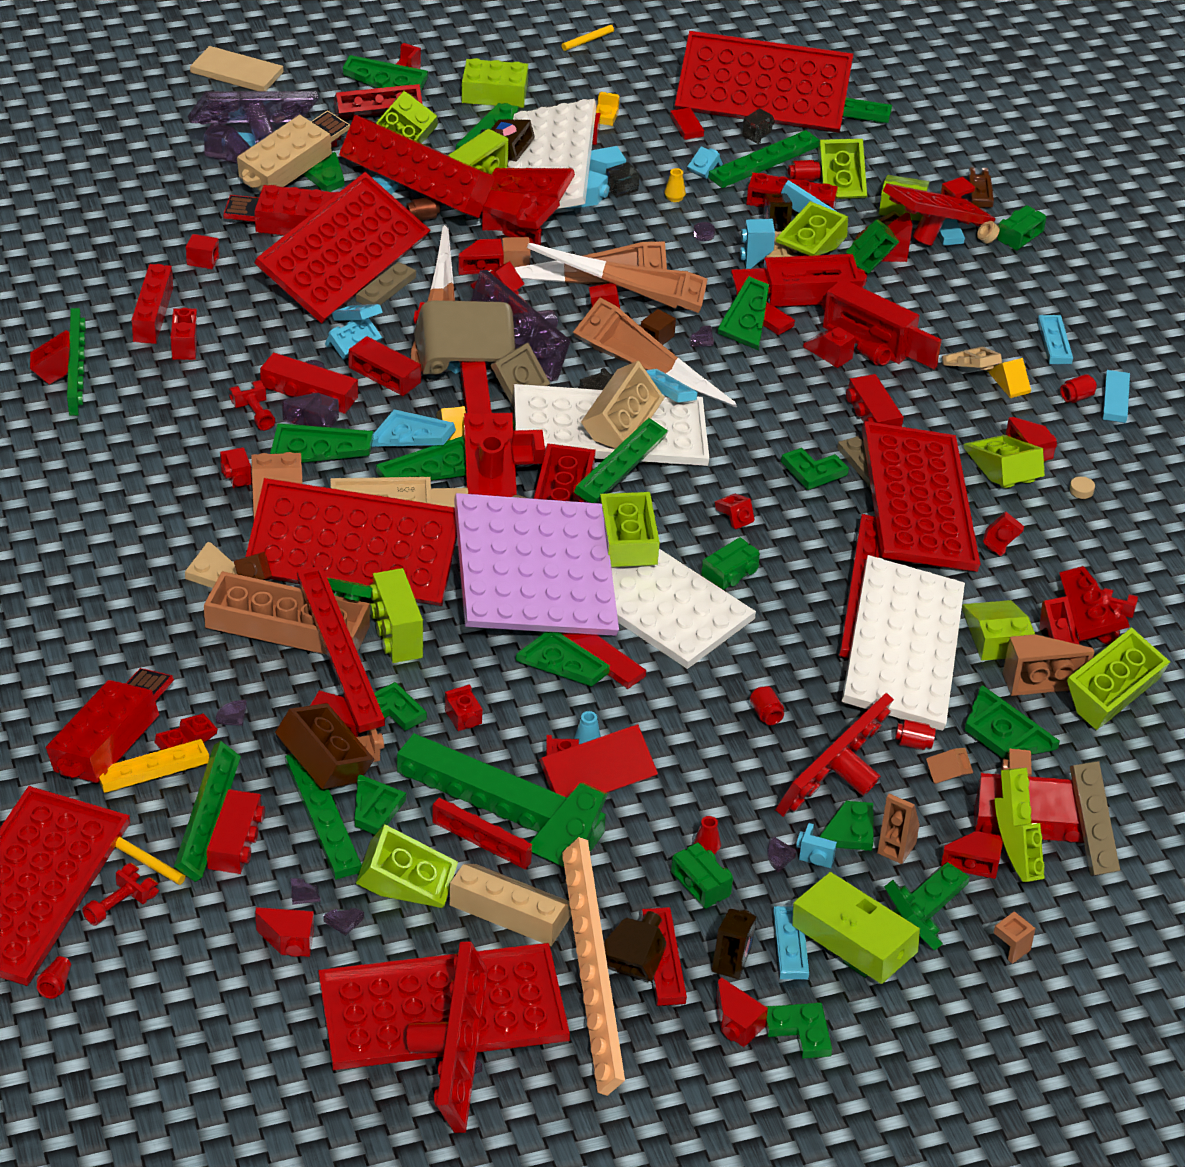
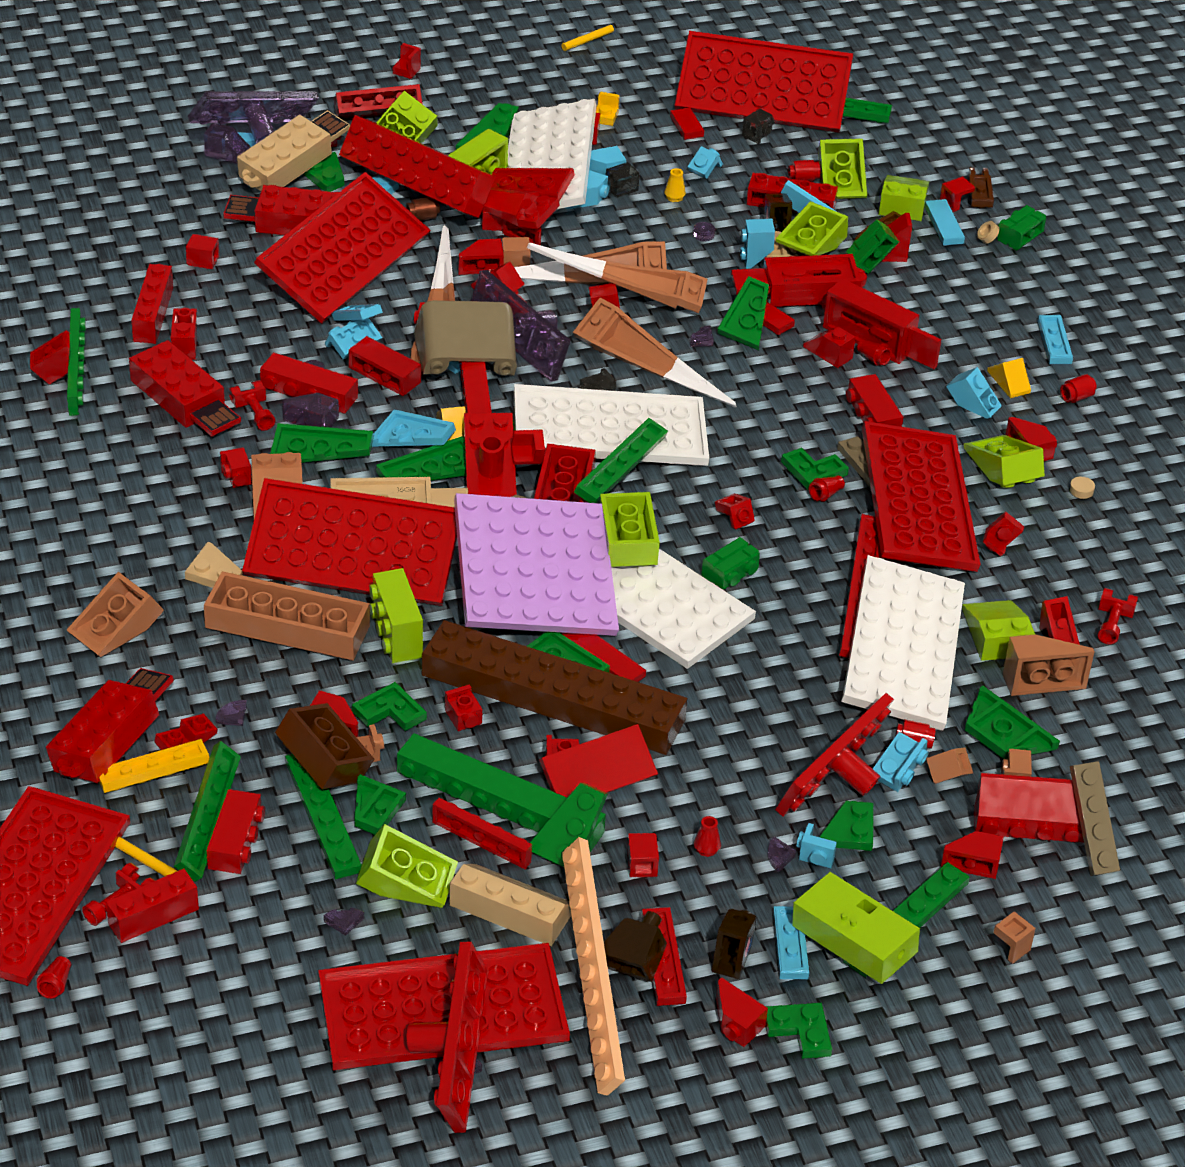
tan tile [190,46,283,93] -> none
reddish brown brick [234,552,272,580] -> none
red slope [255,907,314,957] -> none
clear purple tile [290,878,321,905] -> none
red plate [297,565,385,733] -> none
green plate [327,578,373,601] -> none
green wing [343,55,428,90] -> none
dark tan plate [356,262,416,305] -> none
lime brick [462,58,528,108] -> none
dark brown torso [480,119,535,162] -> none
dark tan plate [491,343,550,406] -> none
medium azure cone [574,711,601,744] -> none
tan slope [581,360,665,449] -> none
reddish brown brick [641,309,676,345] -> none
medium azure tile [646,369,698,403] -> none
green brick [671,843,733,909] -> none
green plate [708,130,820,188] -> none
red brick [749,686,784,725] -> none
nougat slope [877,794,920,864] -> none
red plate [883,183,996,246] -> none
green plate [884,880,943,951] -> none
tan wing [942,347,1002,370] -> none
lime slope [994,768,1045,882] -> none
red wing [1059,566,1130,641] -> none
lime slope [1067,627,1170,730] -> none
medium azure tile [1103,370,1130,423] -> none
none -> nougat slope [67,572,164,657]
none -> red brick [106,869,199,943]
none -> red piece [129,340,241,437]
none -> reddish brown brick [422,620,688,755]
none -> red panel [627,833,659,877]
none -> red cone [809,475,845,502]
none -> medium azure bracket [873,732,929,792]
none -> medium azure slope [946,367,1002,419]

